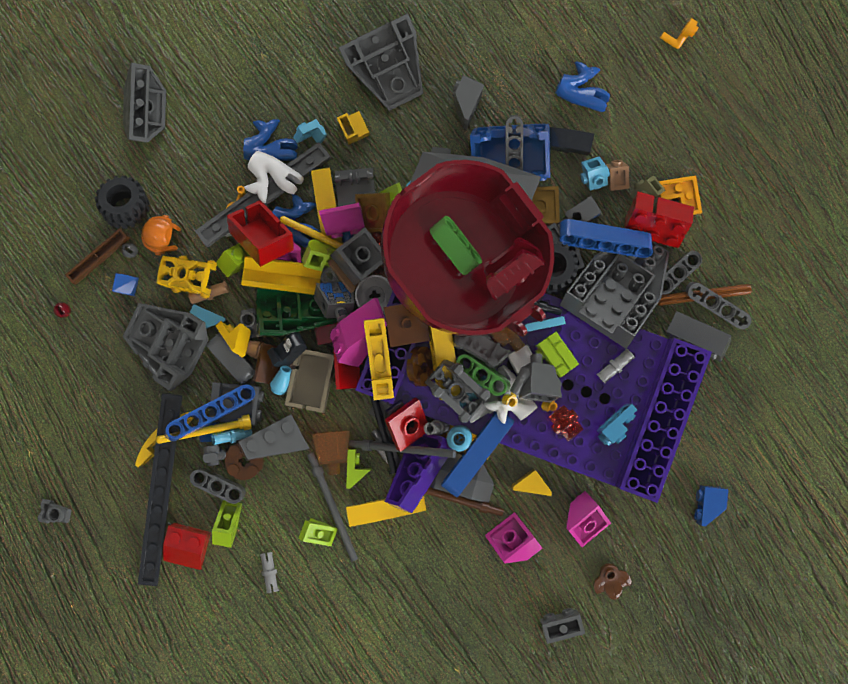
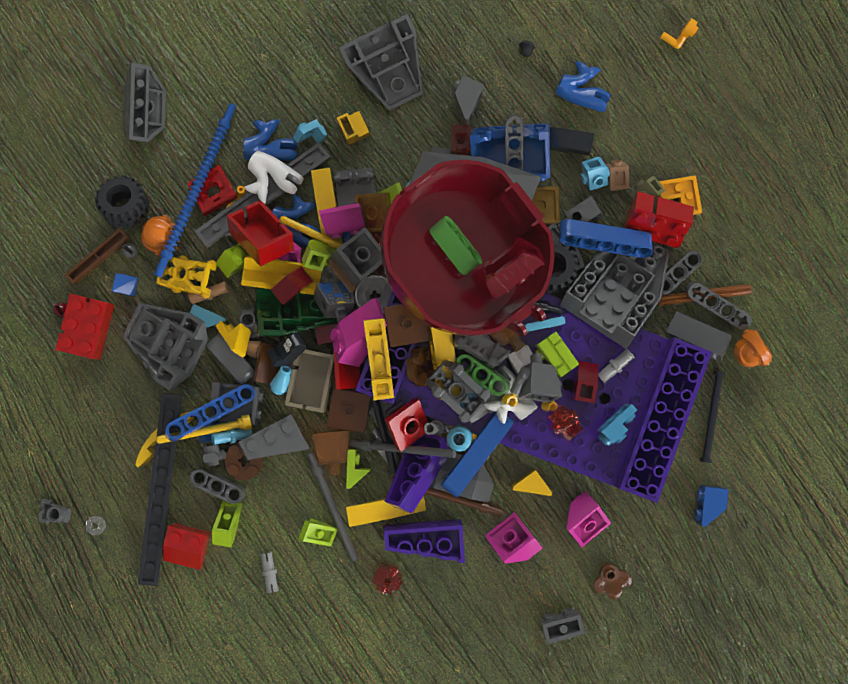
none -> red piece [55,294,115,360]
none -> clear plate [86,516,106,535]
none -> blue hose [154,103,236,278]
none -> red piece [186,165,238,216]
none -> dark red slope [271,266,314,305]
none -> reddish brown plate [327,388,371,433]
none -> clear red brick [371,562,403,594]
none -> dark purple wedge [384,519,465,563]
none -> clear red brick [451,125,471,155]
none -> black piece [519,41,536,57]
none -> dark red slope [571,360,598,404]
none -> black bar [700,371,726,463]
none -> orange helmet [733,329,772,368]

